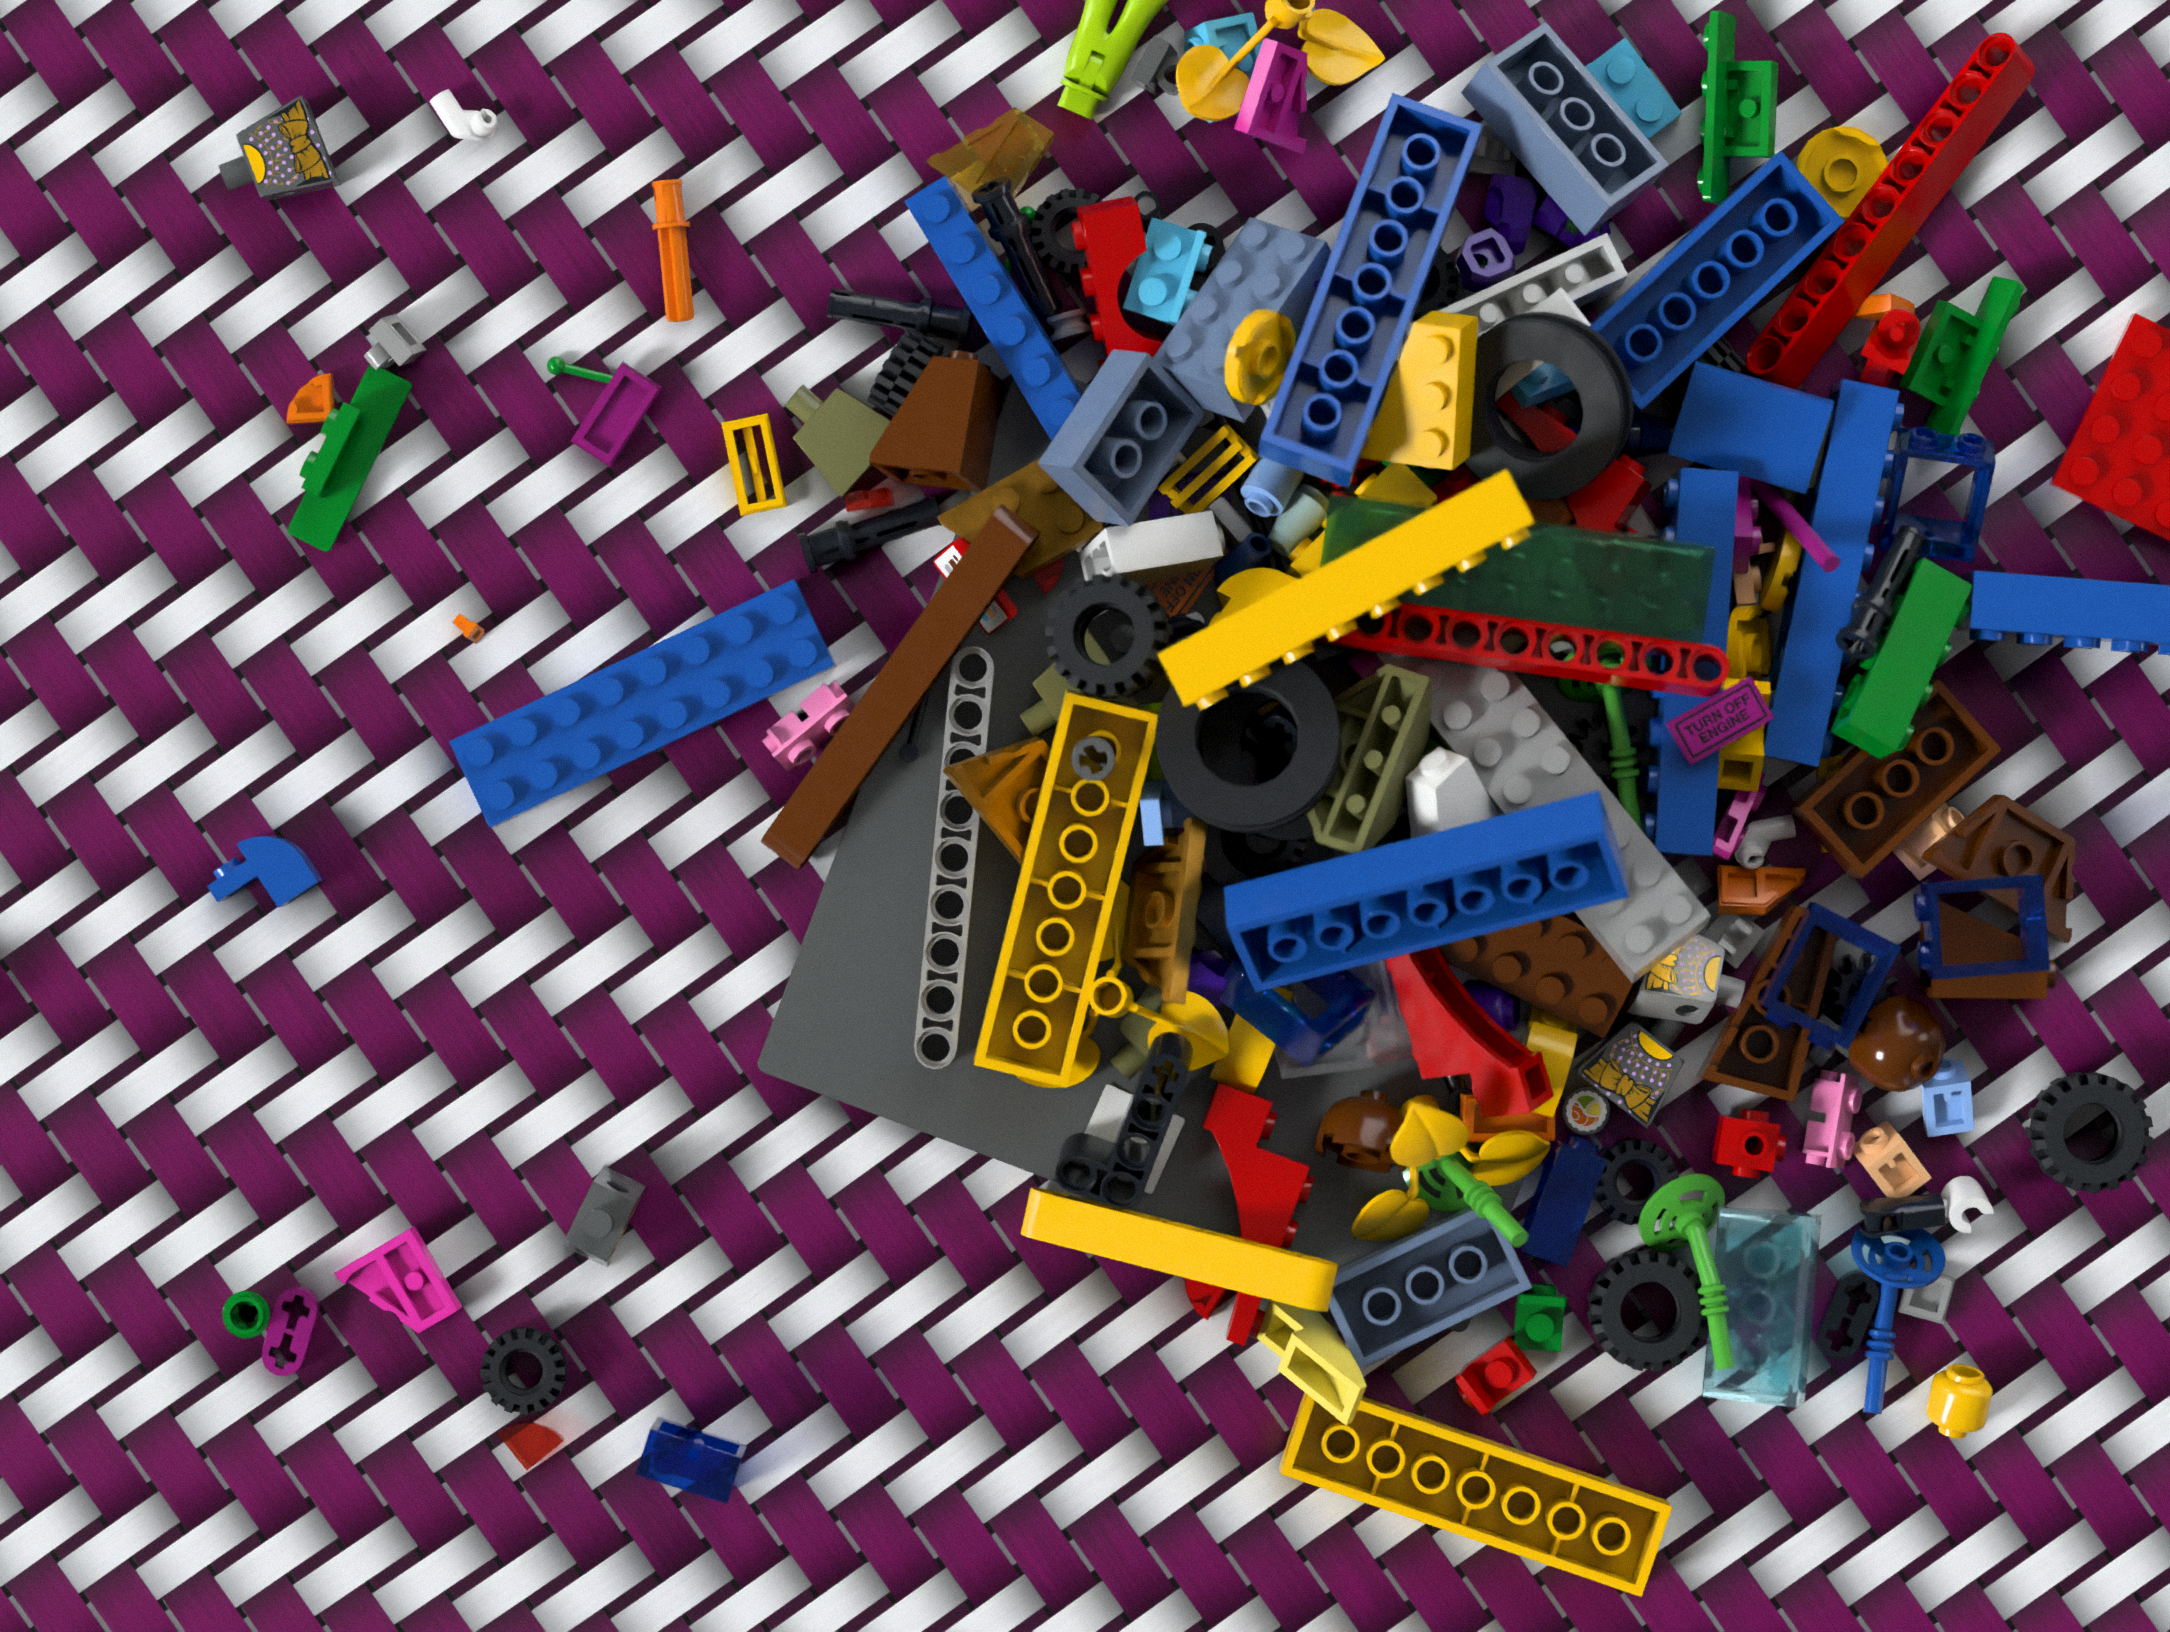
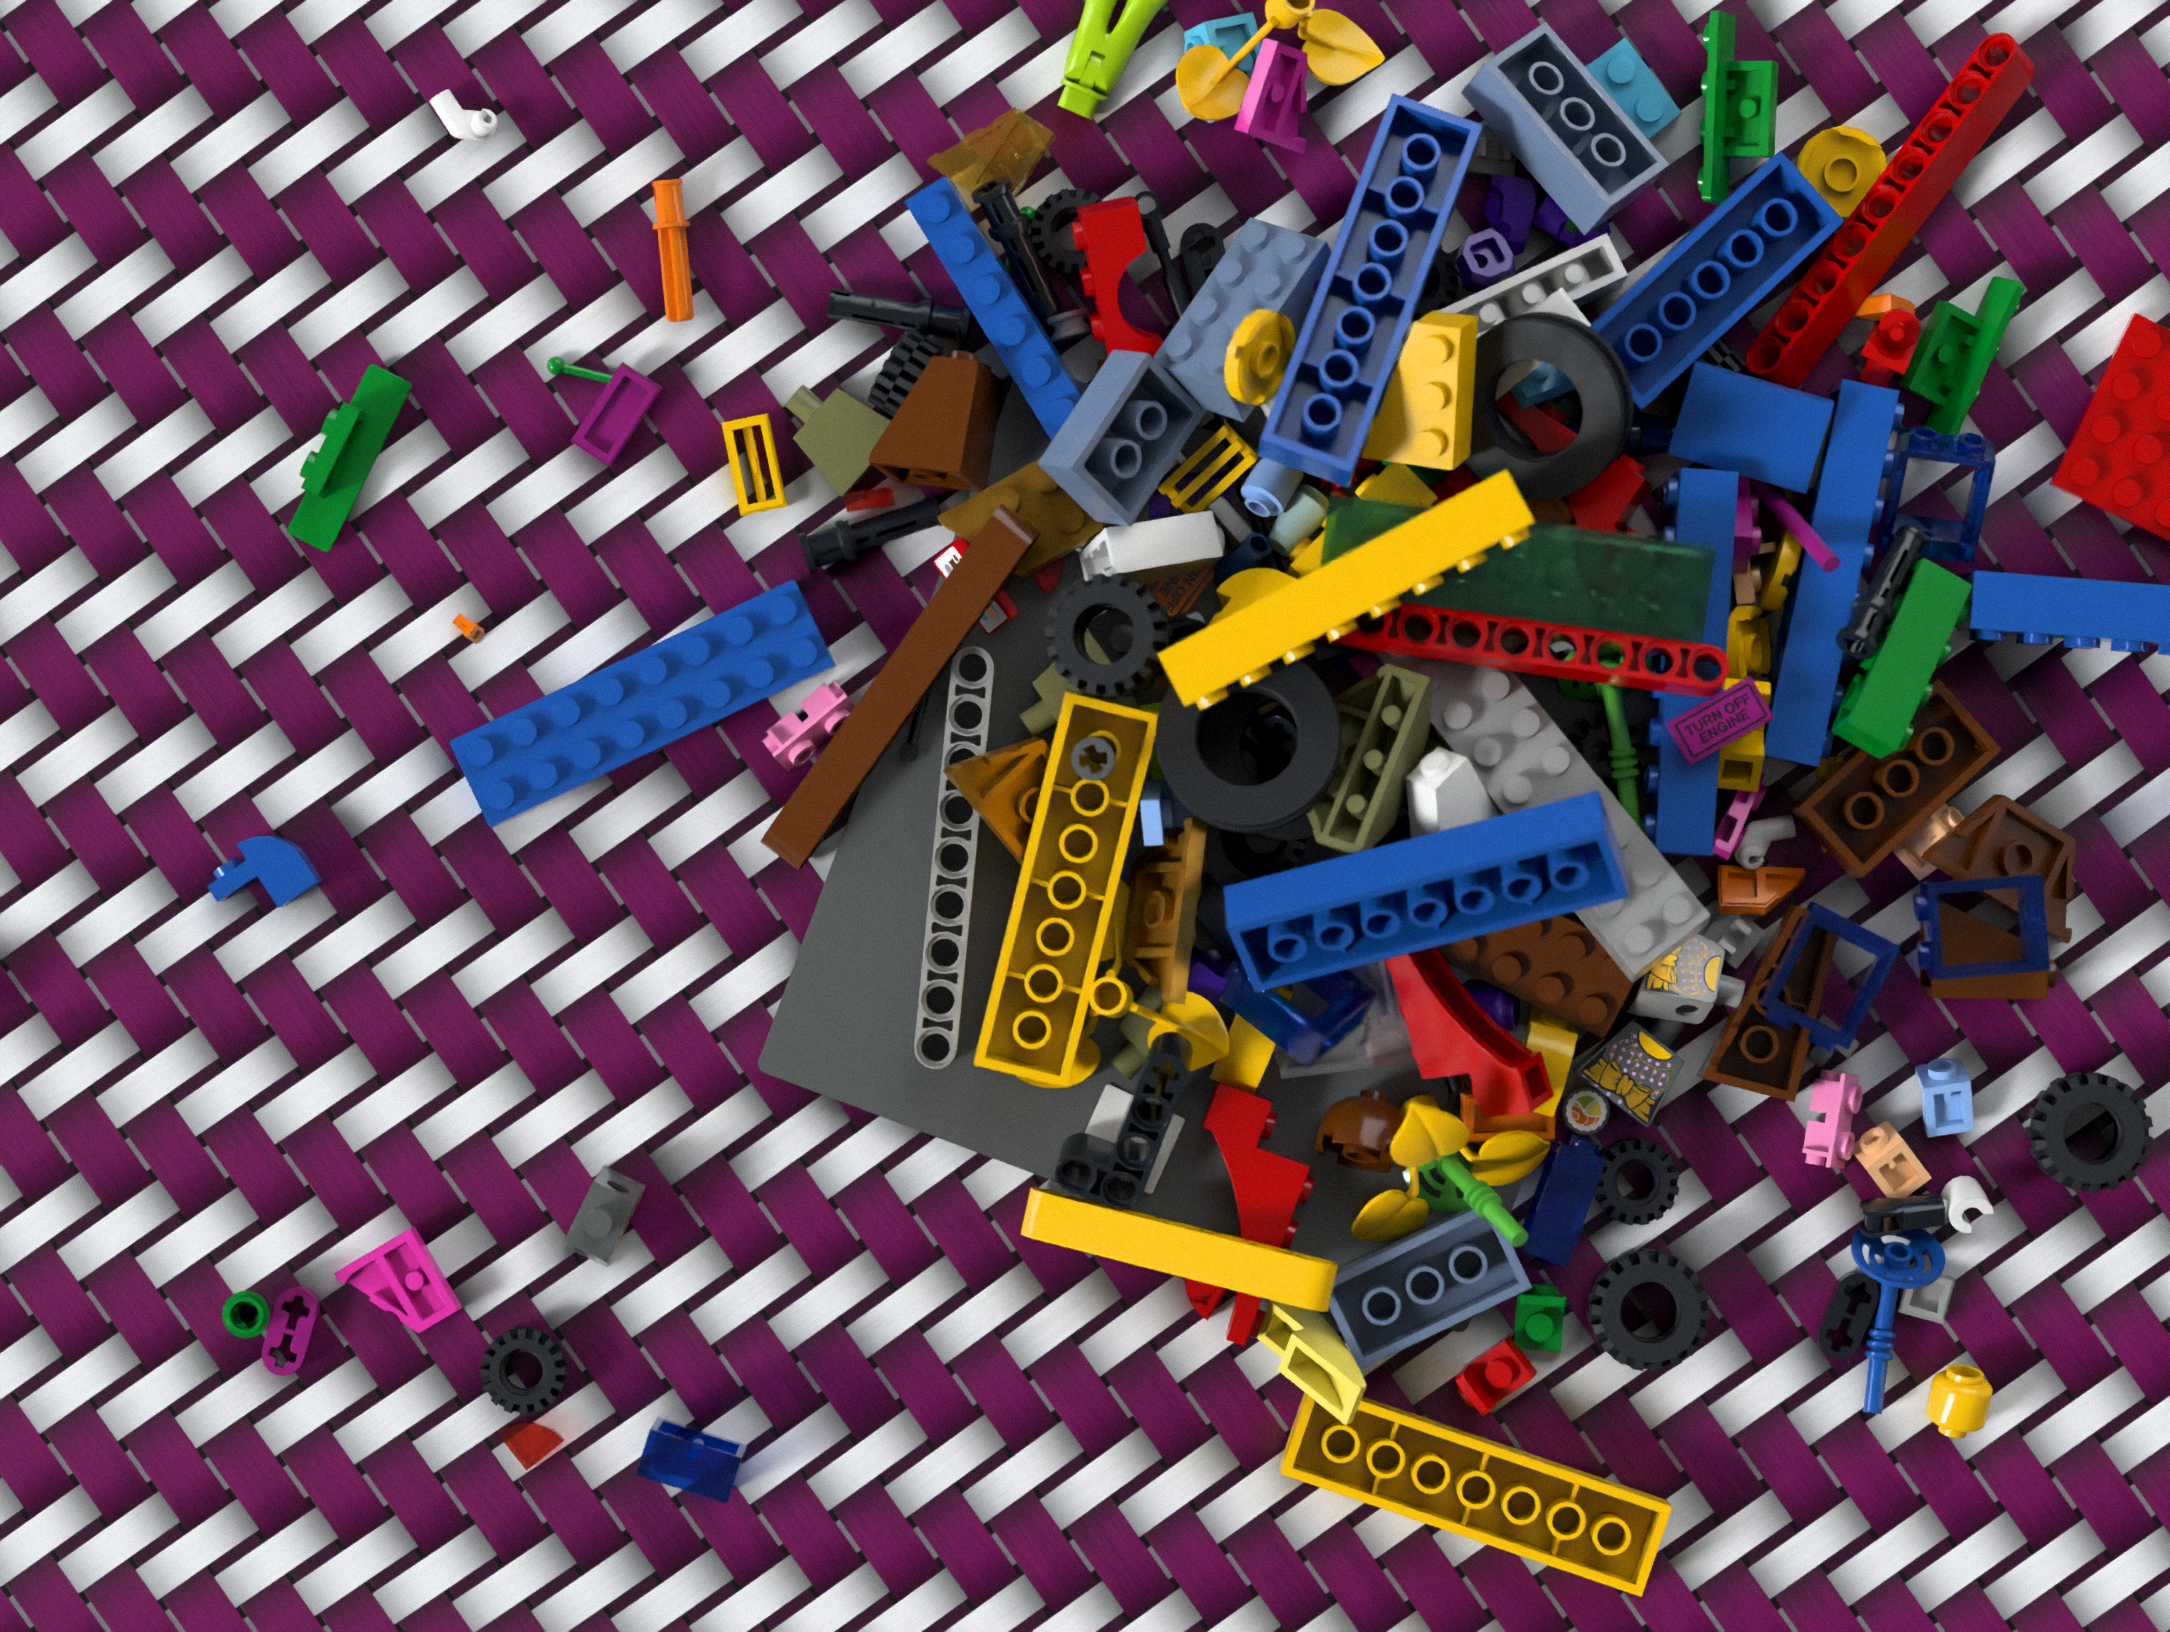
torso [219,96,341,201] -> none
orange tile [287,373,335,424] -> none
light grey tile [364,314,427,370] -> none
medium azure bracket [1123,217,1213,326] -> none
dark grey tile [1131,35,1181,96] -> none
bright green dish [1638,1174,1734,1370] -> none
clear light blue slope [1702,1207,1822,1407] -> none
red brick [1712,1108,1786,1179] -> none
black gear [1820,952,1899,1033] -> none
reddish brown cylinder [1848,994,1946,1092] -> none

